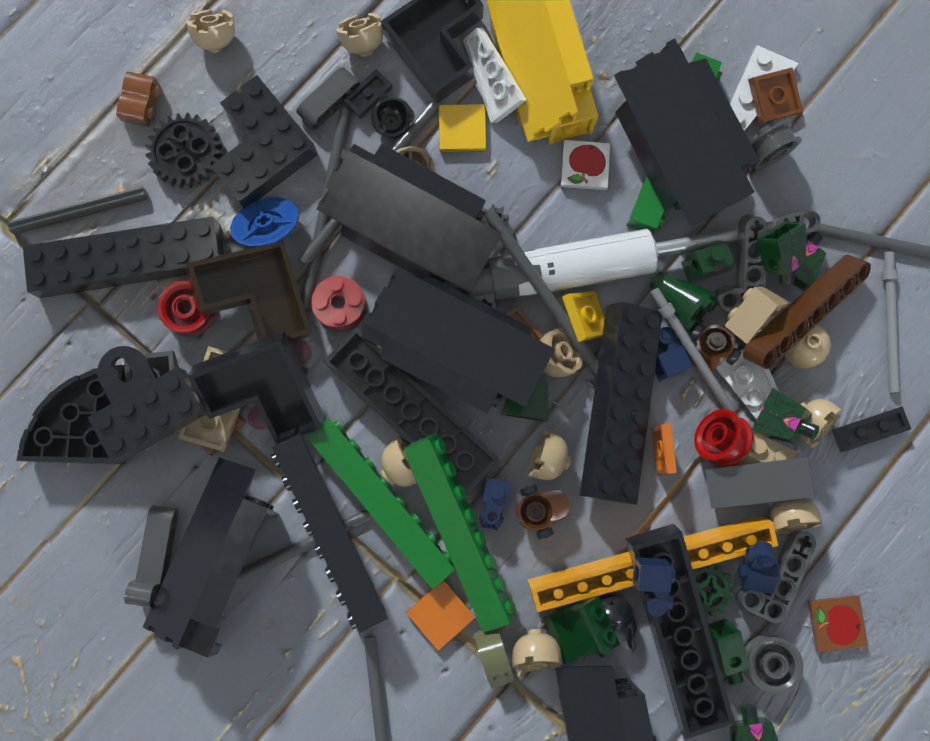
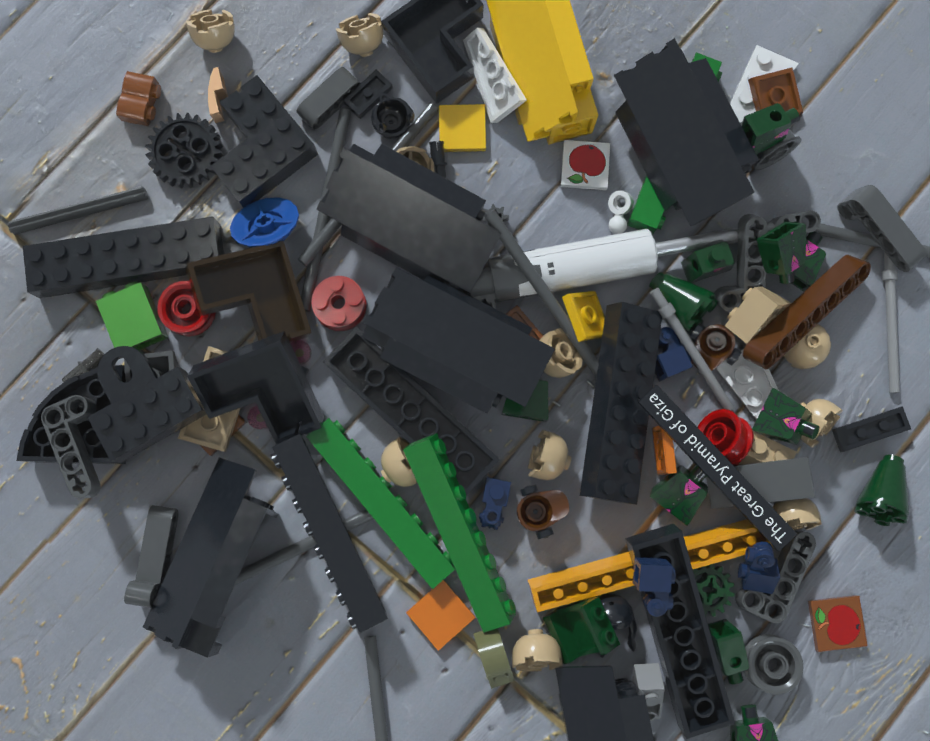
none -> dark grey beam [41,395,101,498]
none -> clear smoke axle [62,348,104,383]
none -> bright green brick [96,282,169,351]
none -> light nougat slope [208,67,228,123]
none -> black axle [429,141,447,178]
none -> white plate [608,191,634,234]
none -> light grey slope [632,663,665,721]
none -> black tile [638,385,797,551]
none -> dark green torso [650,465,708,526]
none -> dark green torso [742,103,800,155]
none -> dark grey beam [837,185,927,272]
none -> dark green cone [854,455,909,526]

